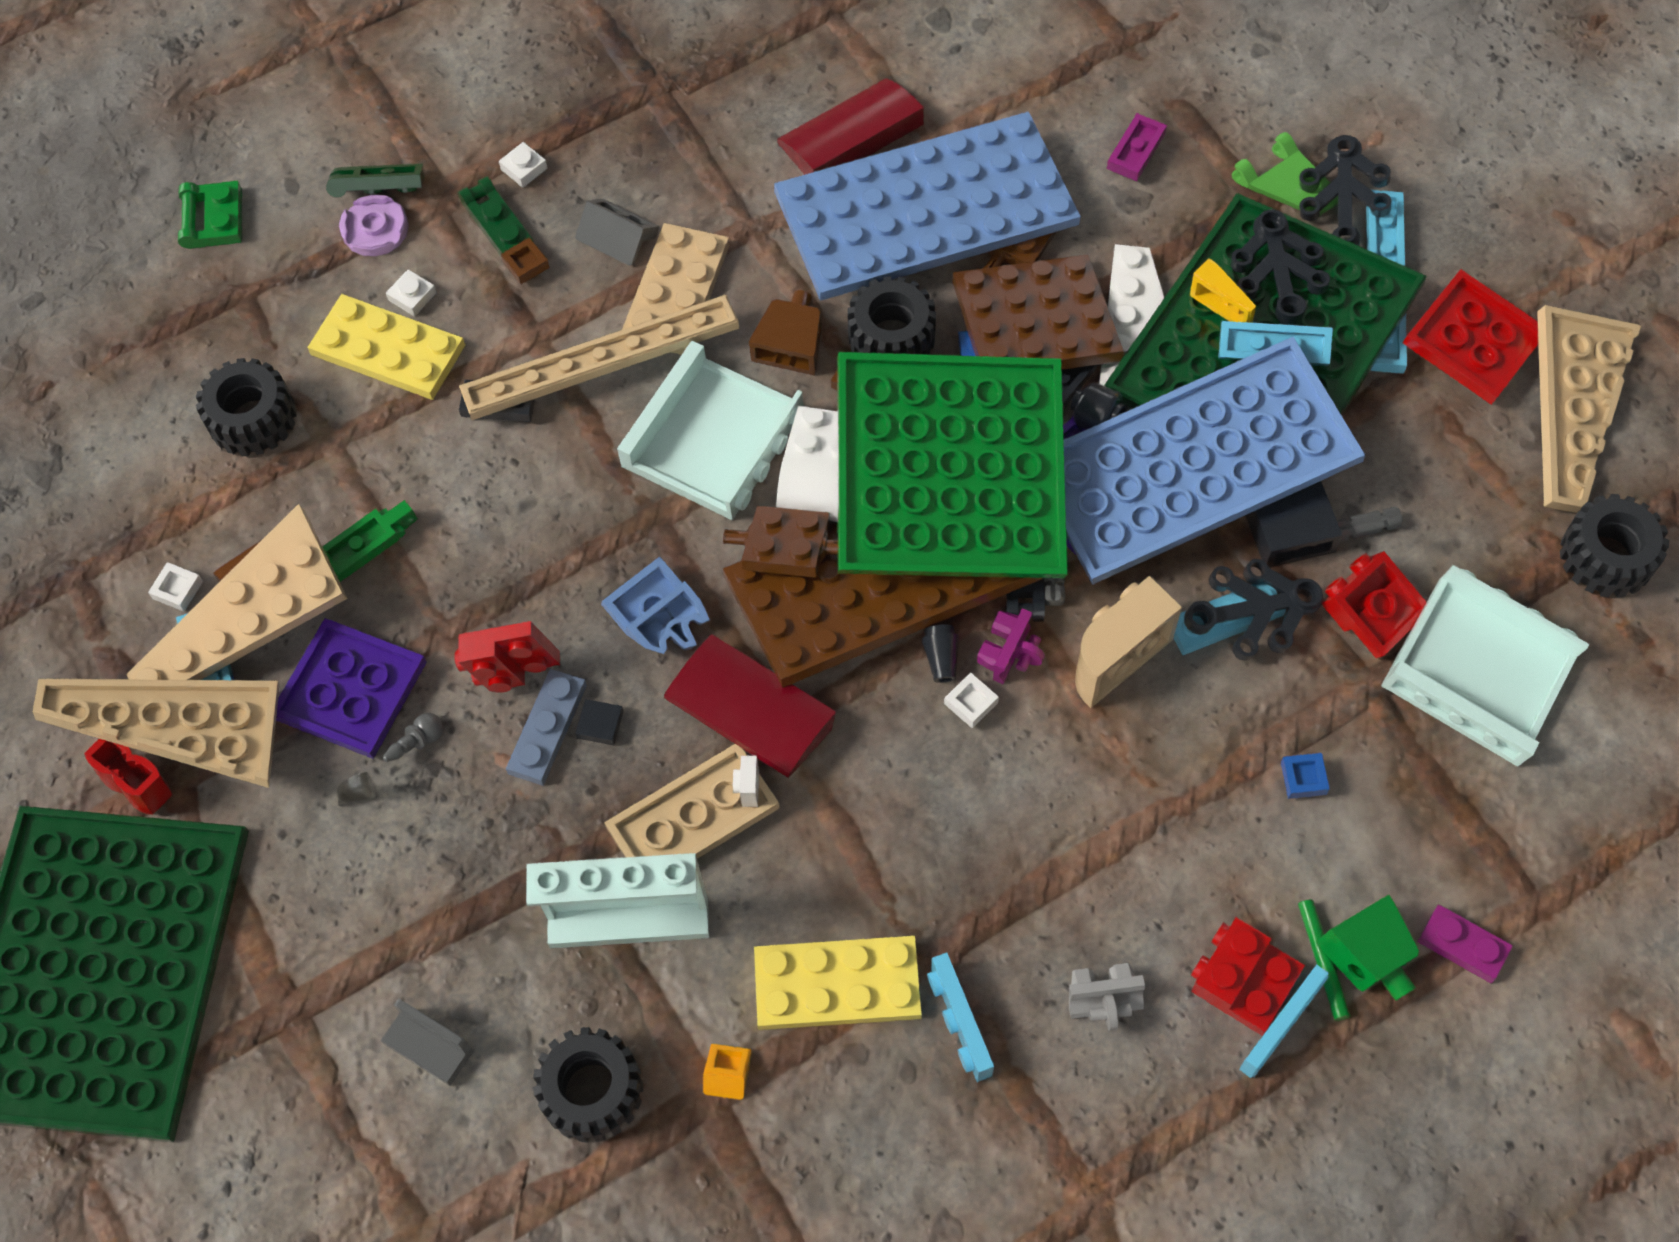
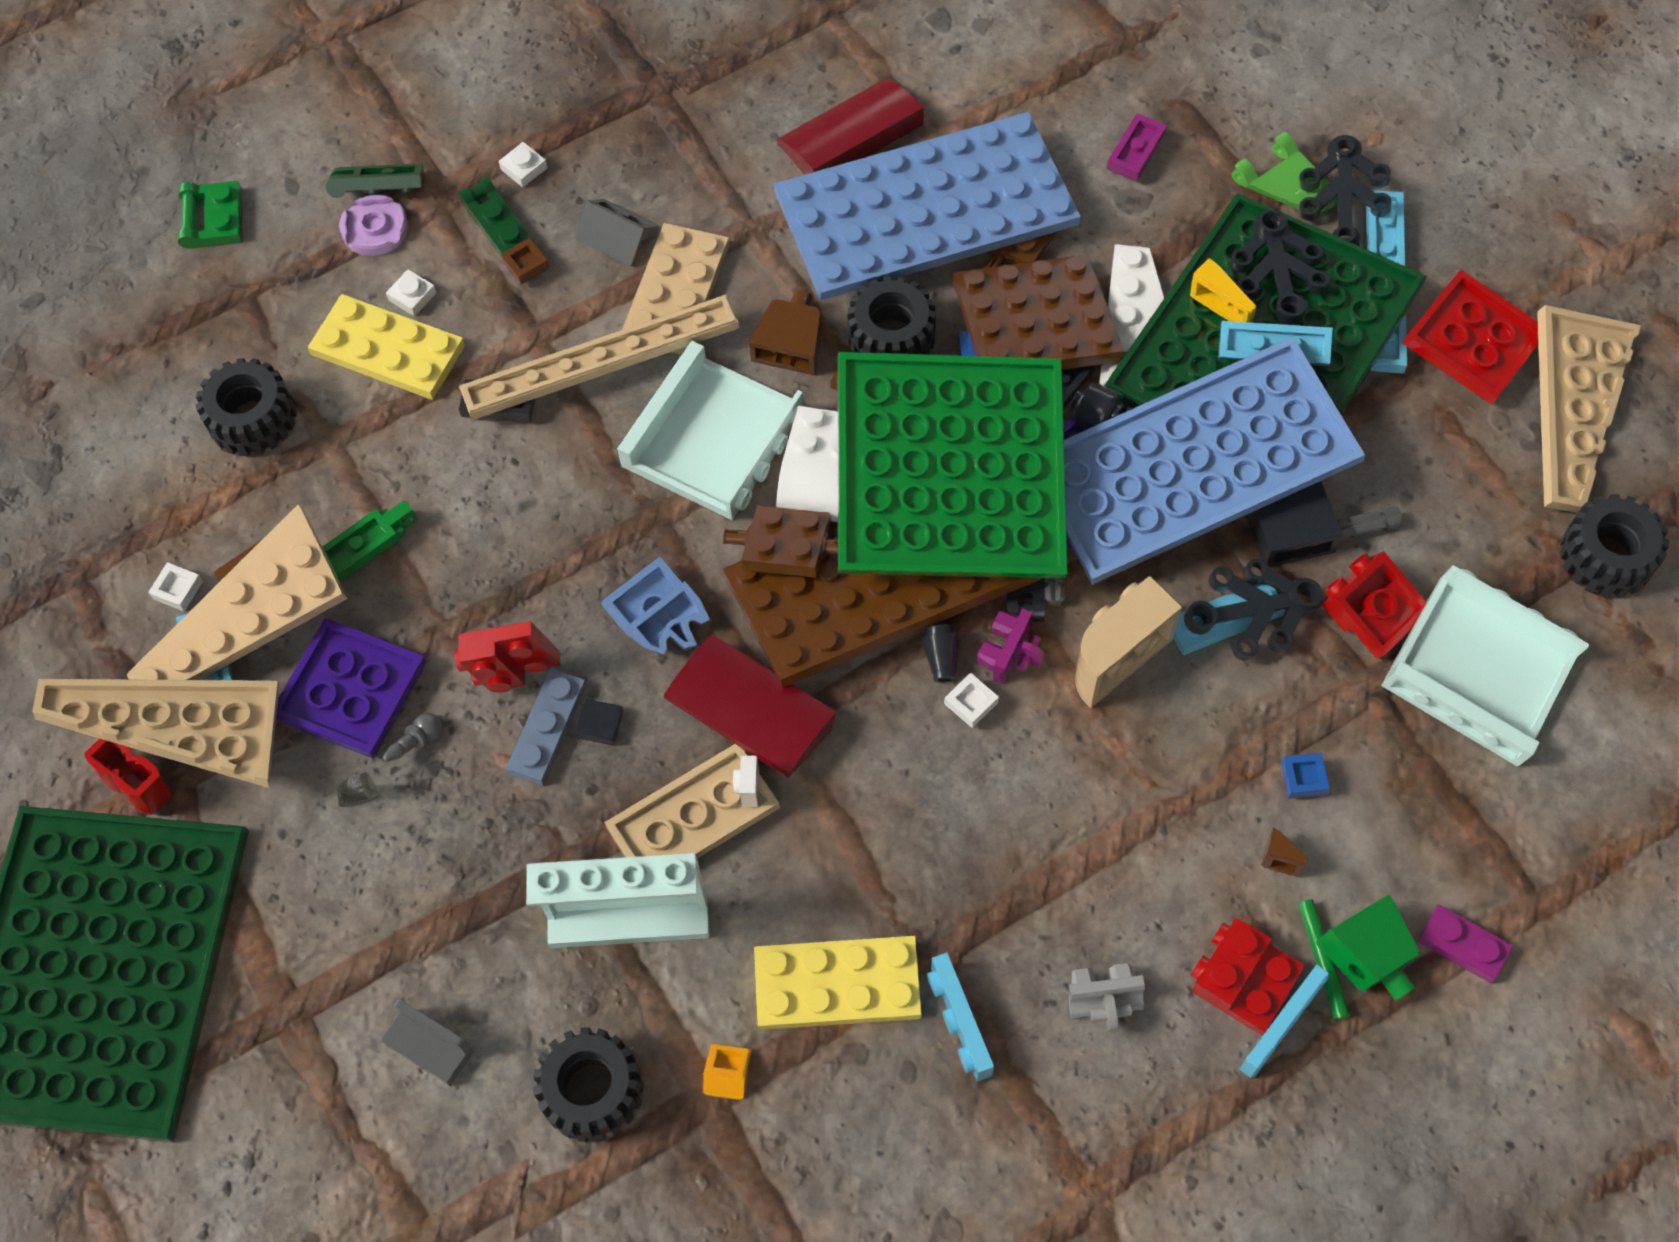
none -> reddish brown slope [1261,828,1308,877]

